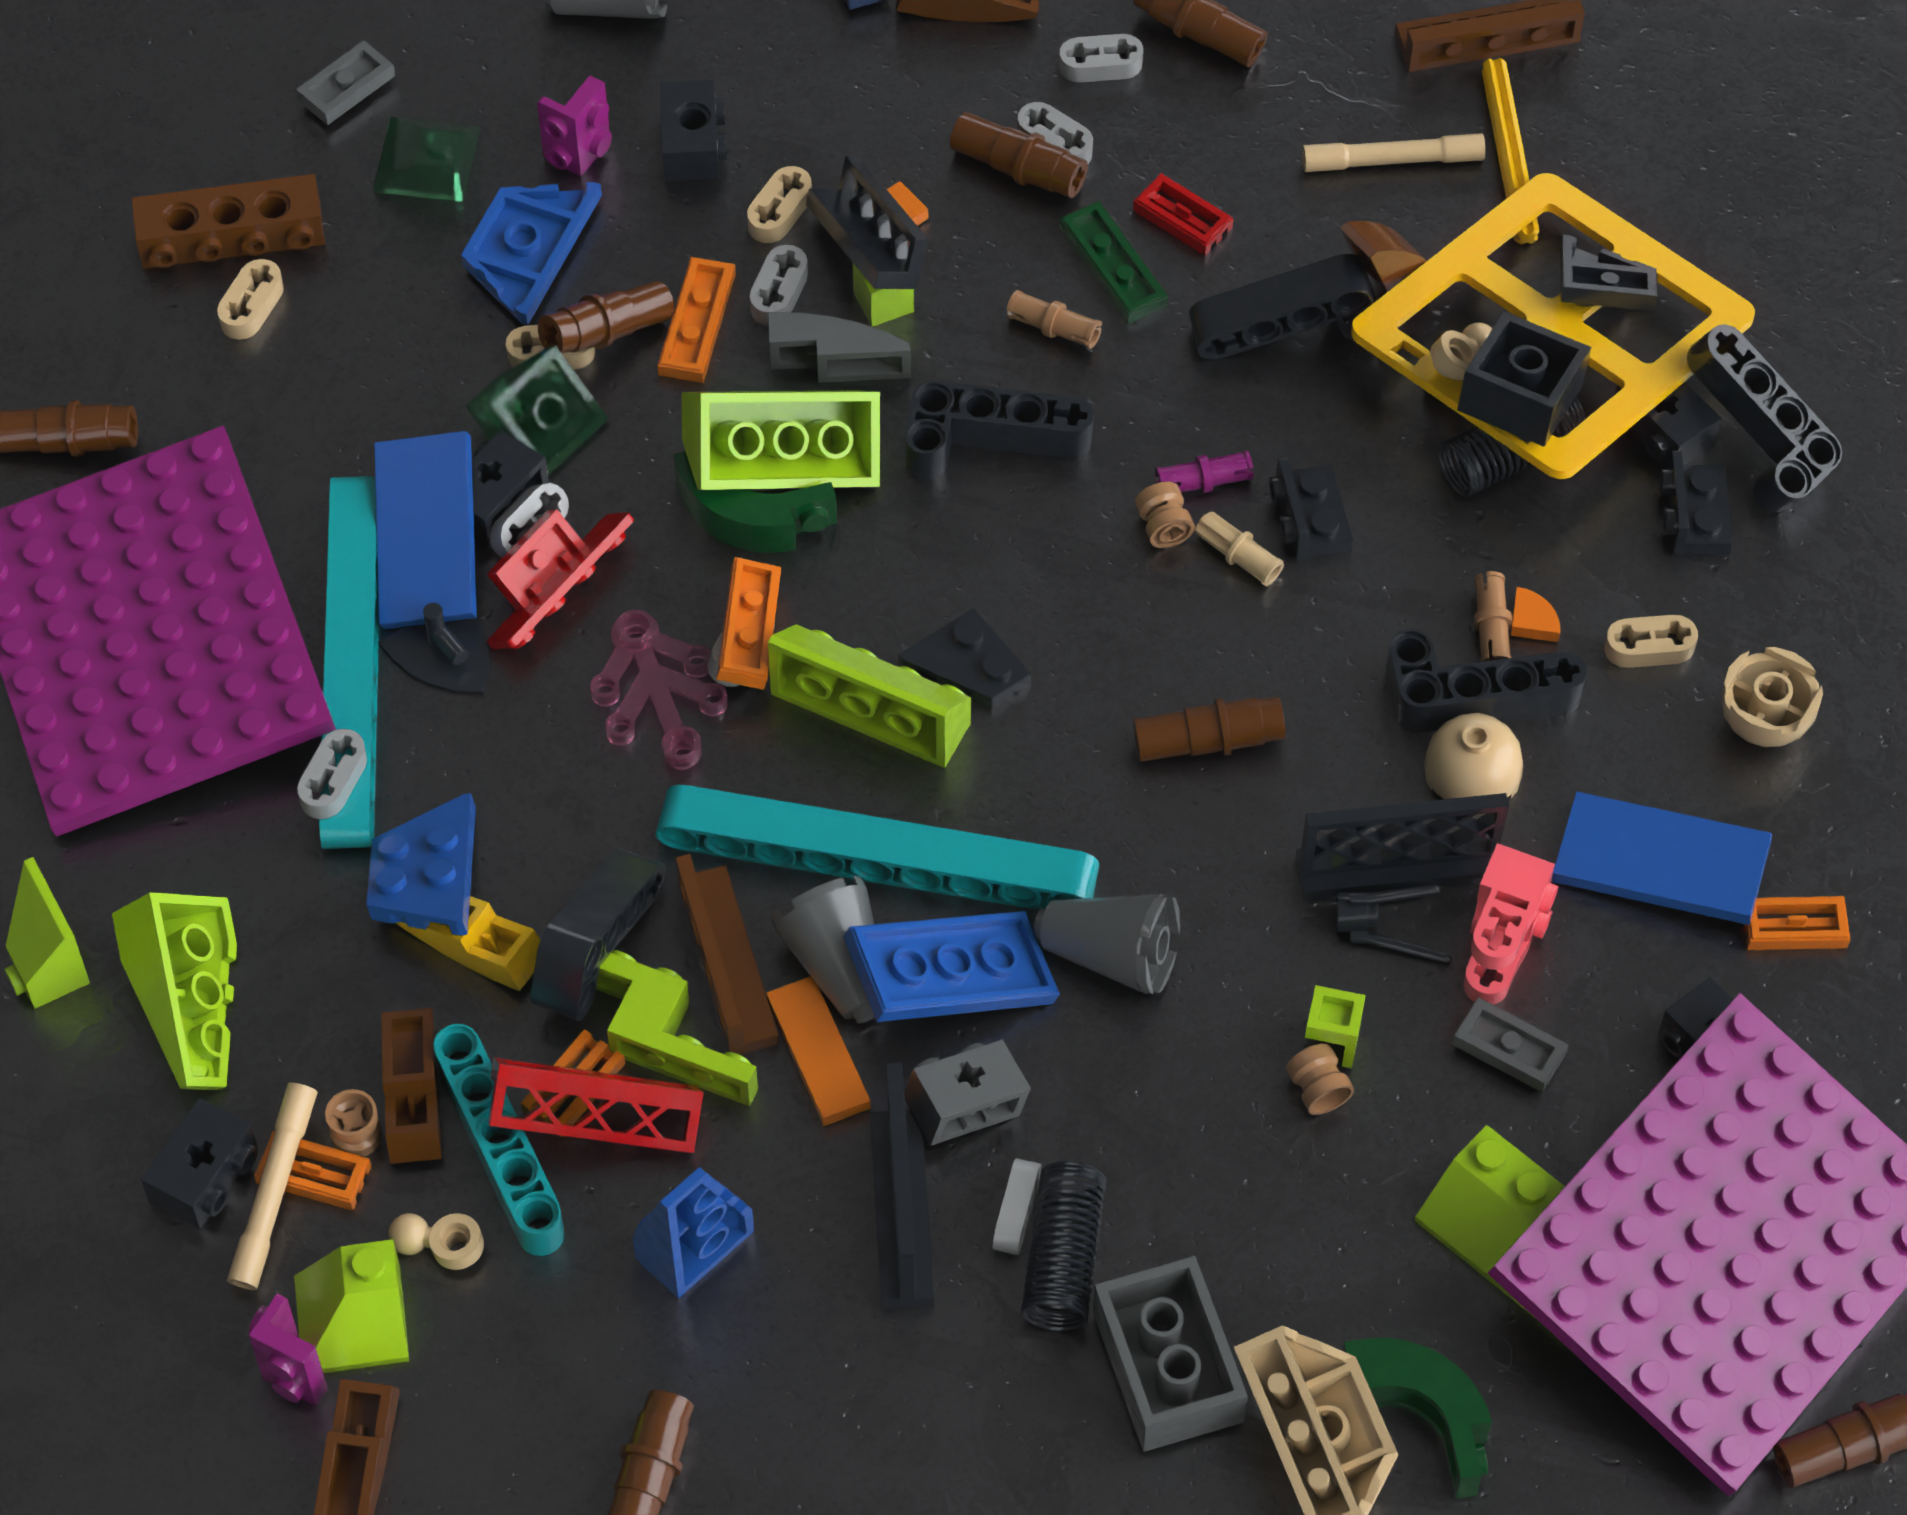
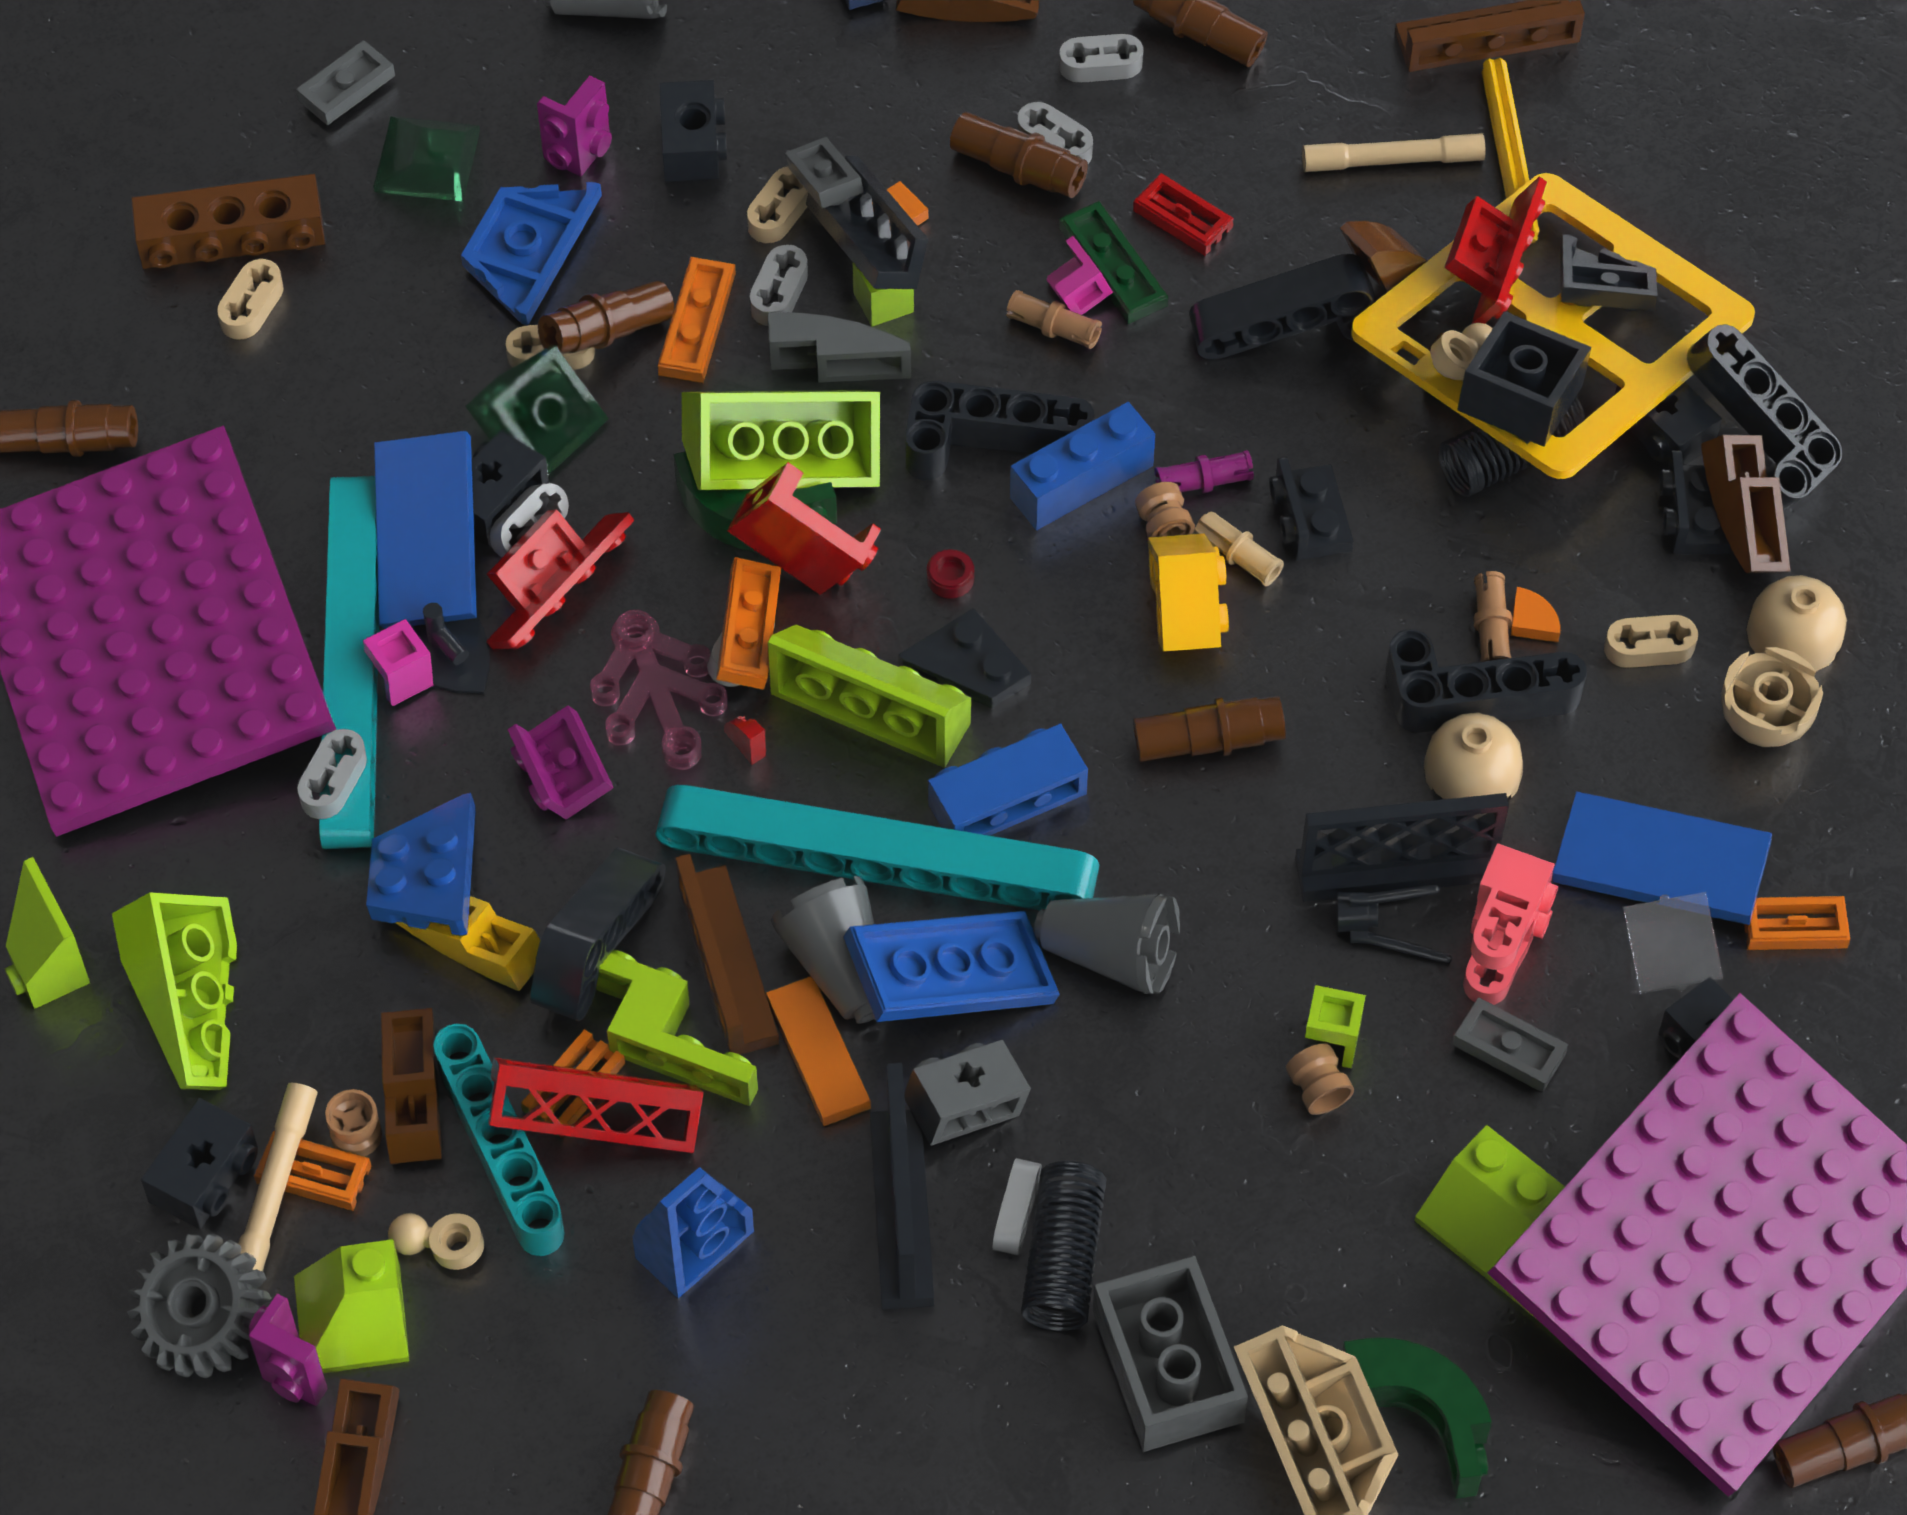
none -> dark grey gear [127,1234,272,1378]
none -> dark pink panel [363,619,433,706]
none -> magenta bracket [508,705,614,820]
none -> red tile [724,715,766,765]
none -> red panel [727,462,881,595]
none -> dark grey plate [785,137,864,209]
none -> dark red tile [927,549,974,599]
none -> blue brick [928,724,1088,836]
none -> blue brick [1010,401,1155,531]
none -> dark pink panel [1046,236,1113,315]
none -> yellow brick [1148,533,1229,652]
none -> red bracket [1444,176,1547,324]
none -> clear piece [1623,892,1723,994]
none -> reddish brown slope [1701,435,1791,573]
none -> tan cylinder [1746,575,1847,671]

